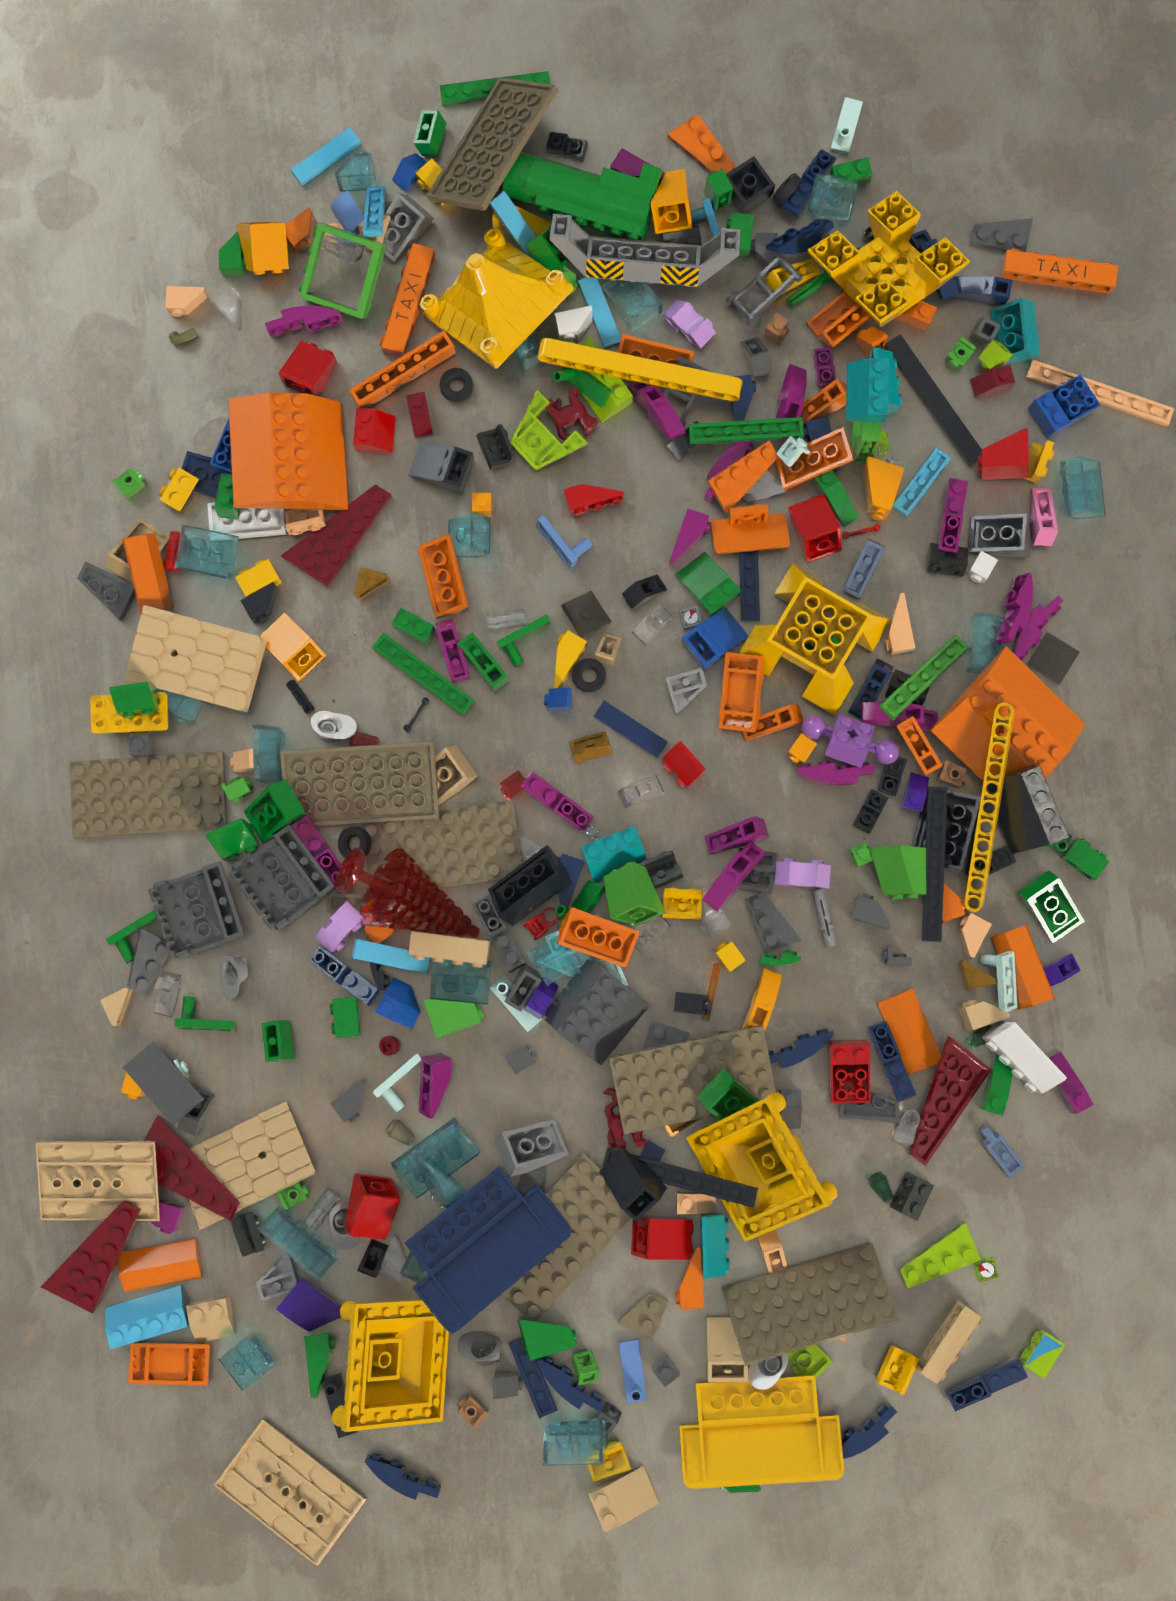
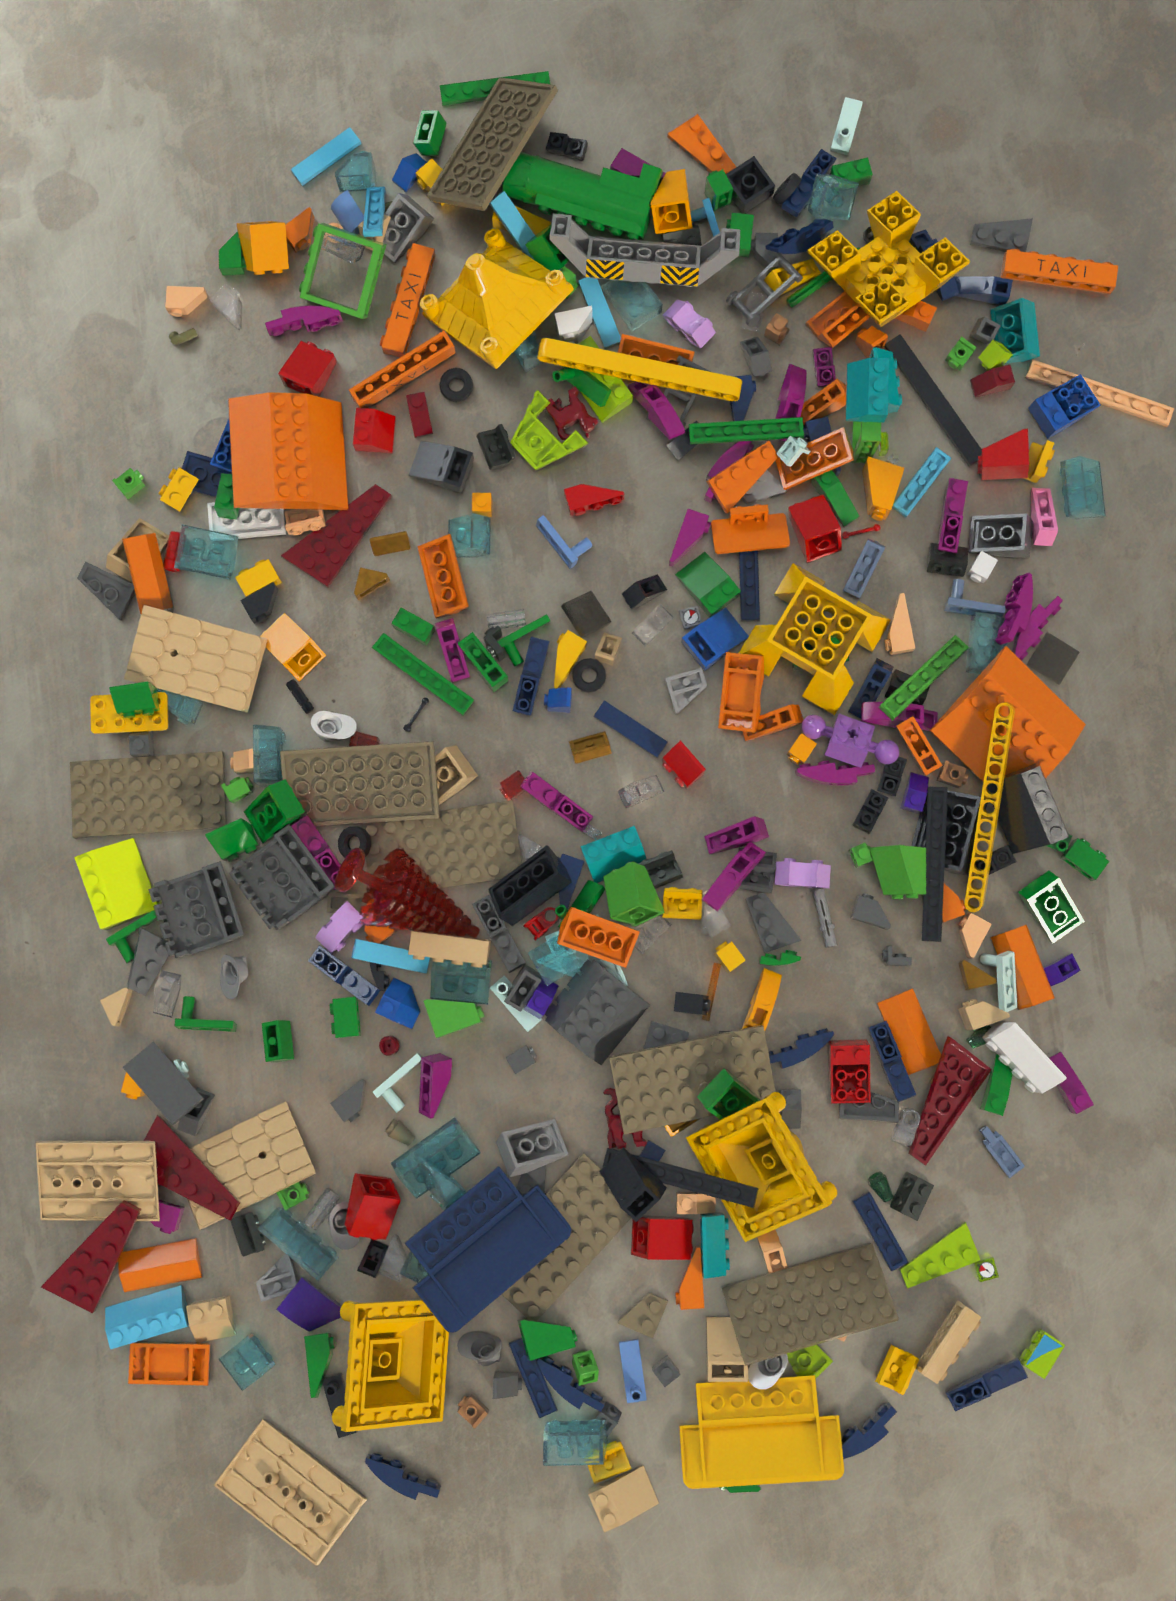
none -> neon yellow slope [74,838,158,930]
none -> pearl gold slope [369,531,411,556]
none -> pearl dark grey bracket [483,626,505,662]
none -> dark blue slope [512,637,550,716]
none -> dark blue tile [852,1192,908,1272]
none -> sand blue piece [944,579,1005,620]

